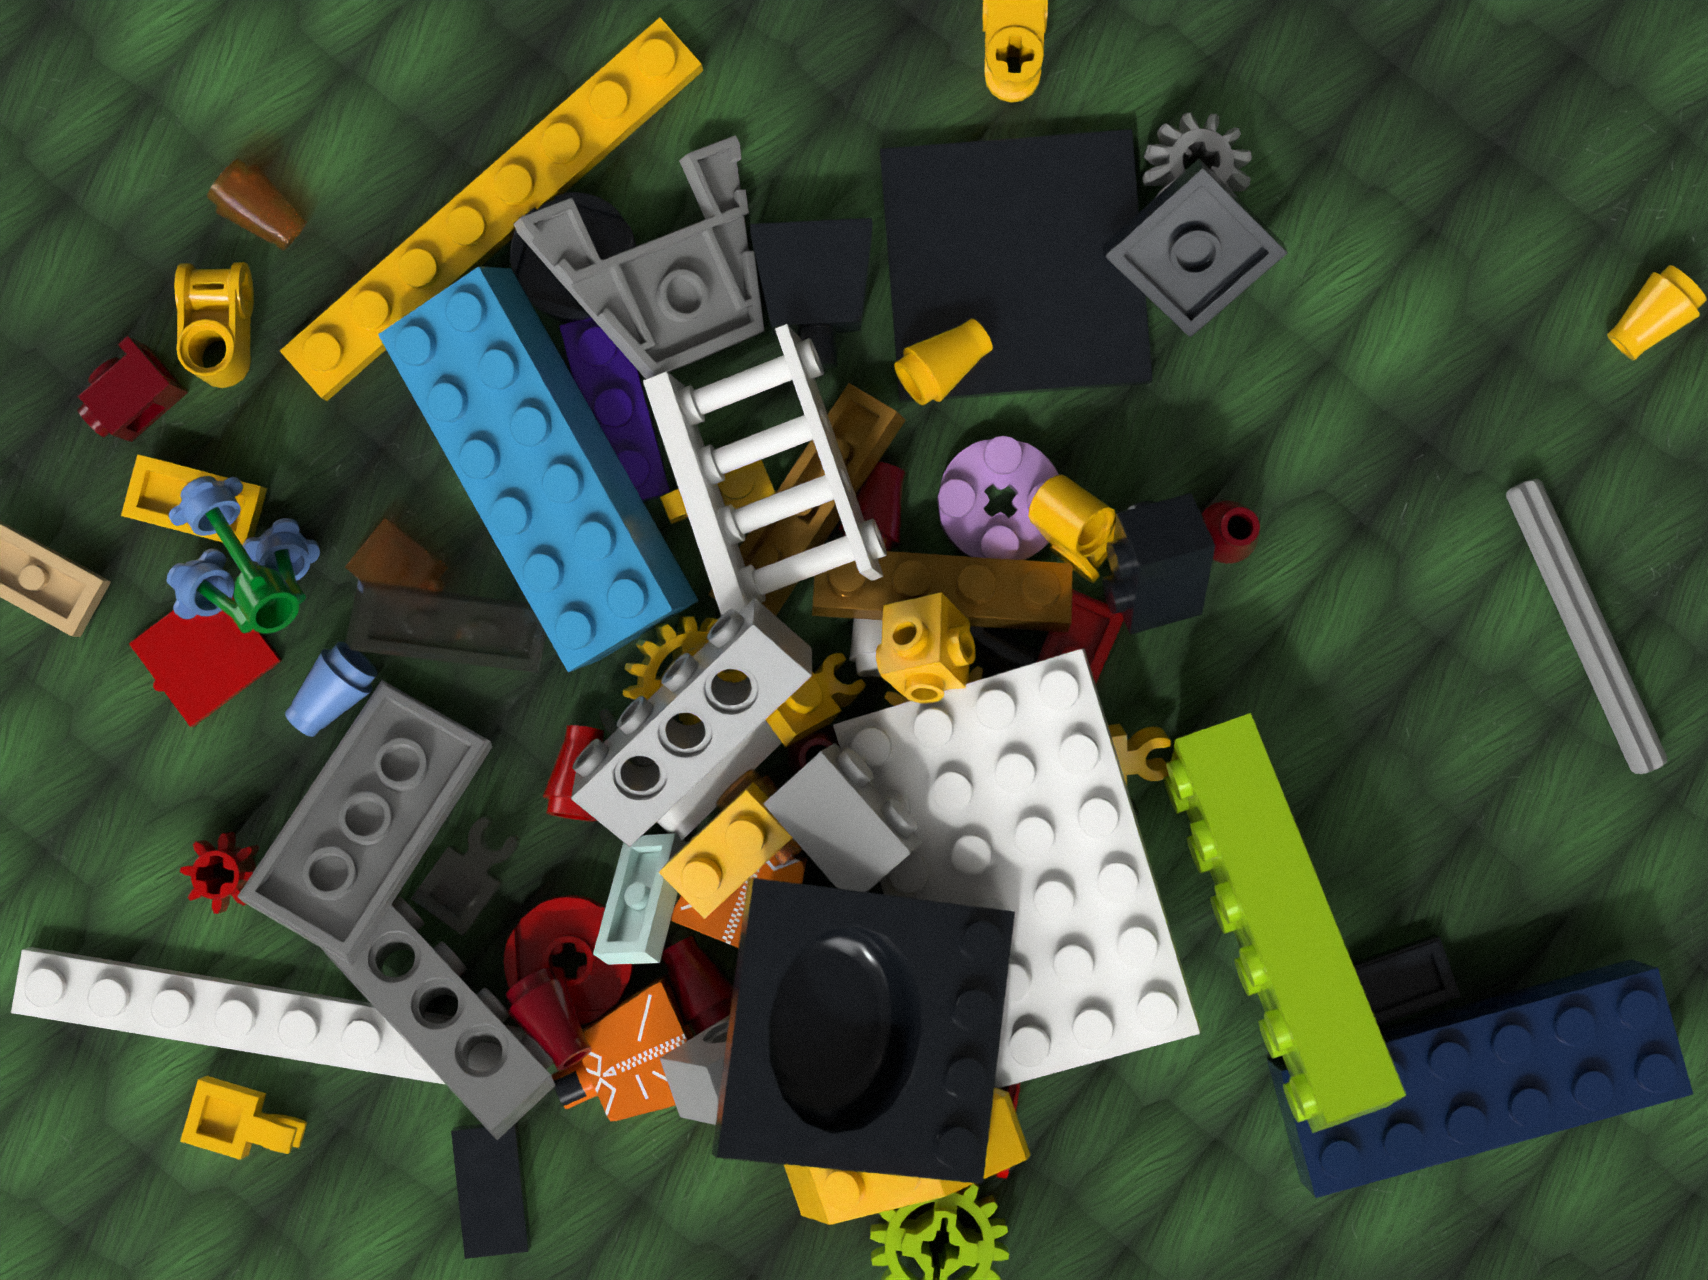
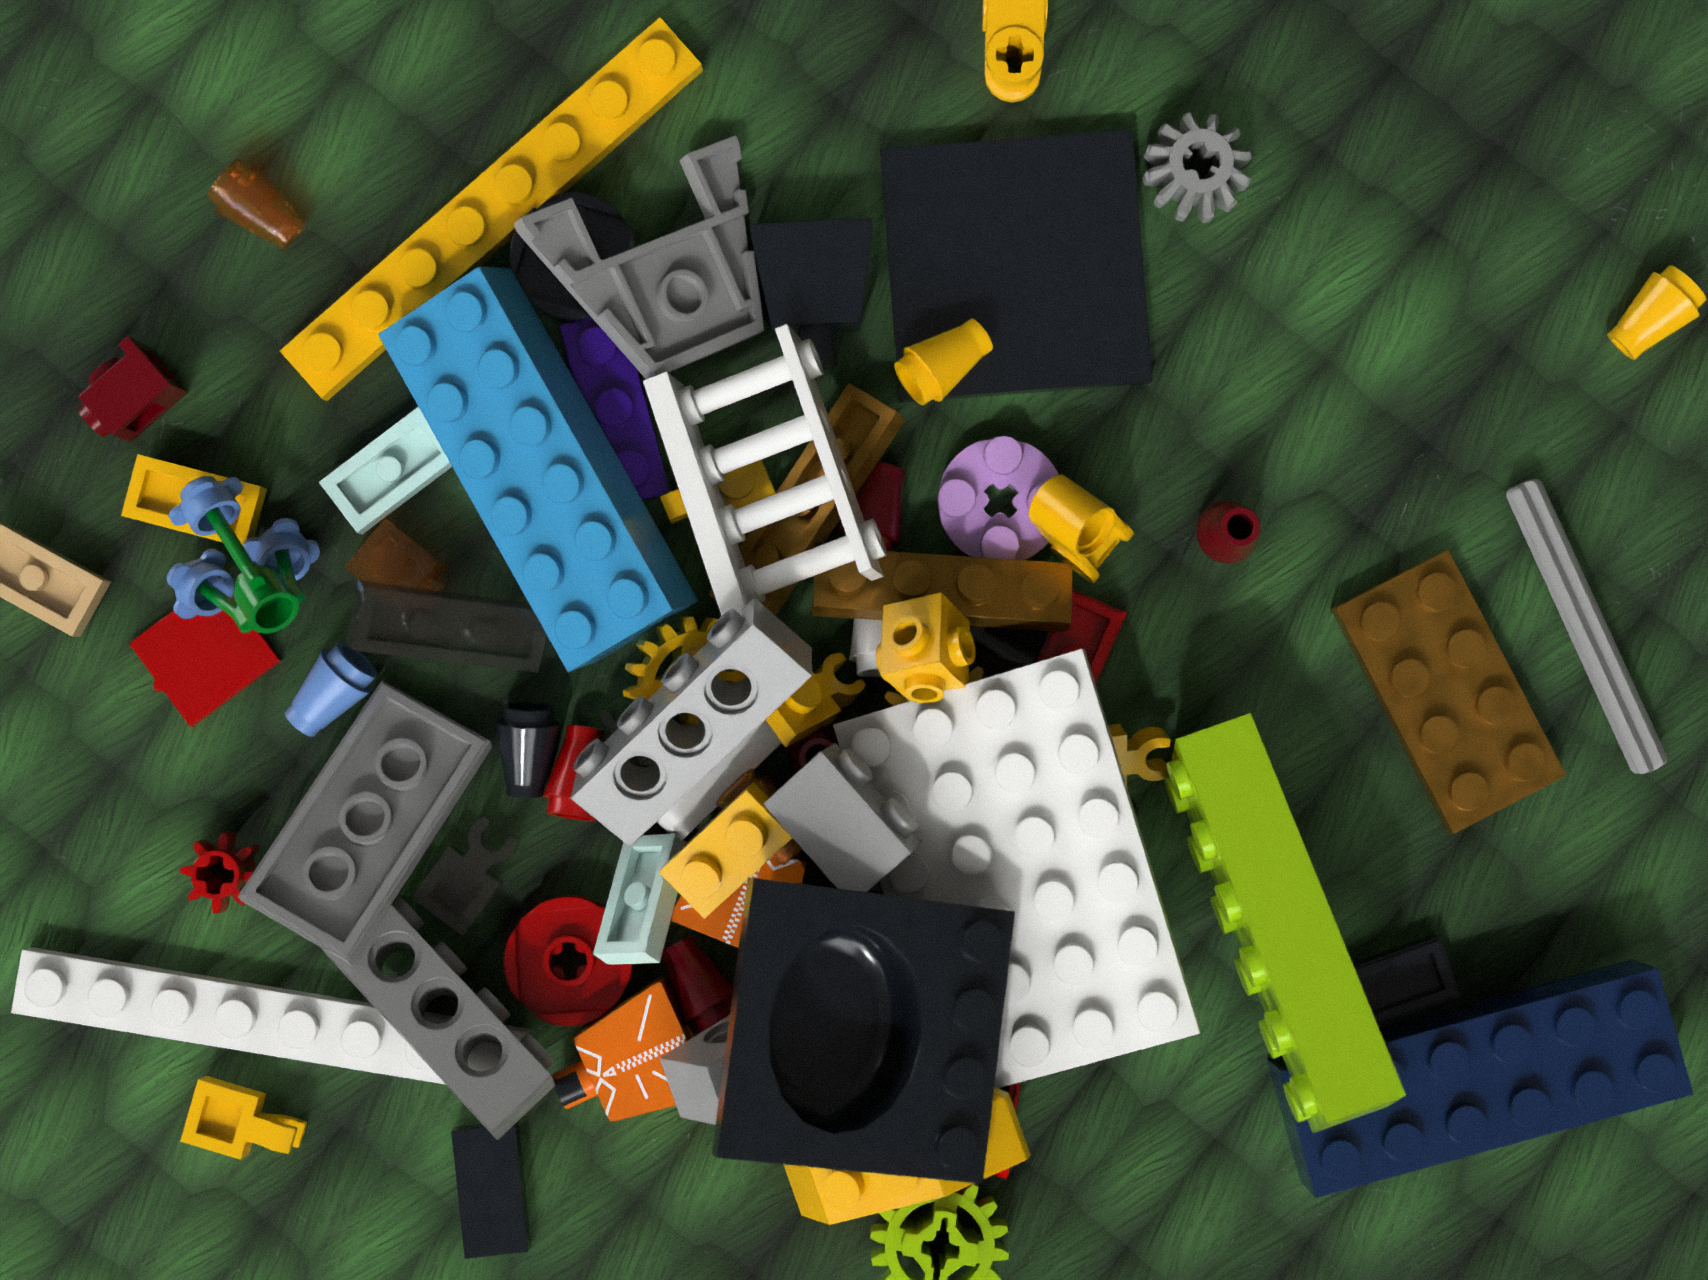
yellow piece [174,262,254,388] -> none
dark red cone [506,968,592,1070] -> none
black plate [1102,159,1288,337] -> none
black brick [1102,493,1215,635] -> none
none -> light aqua plate [319,407,452,534]
none -> black cone [496,702,560,798]
none -> pearl gold plate [1331,550,1566,834]

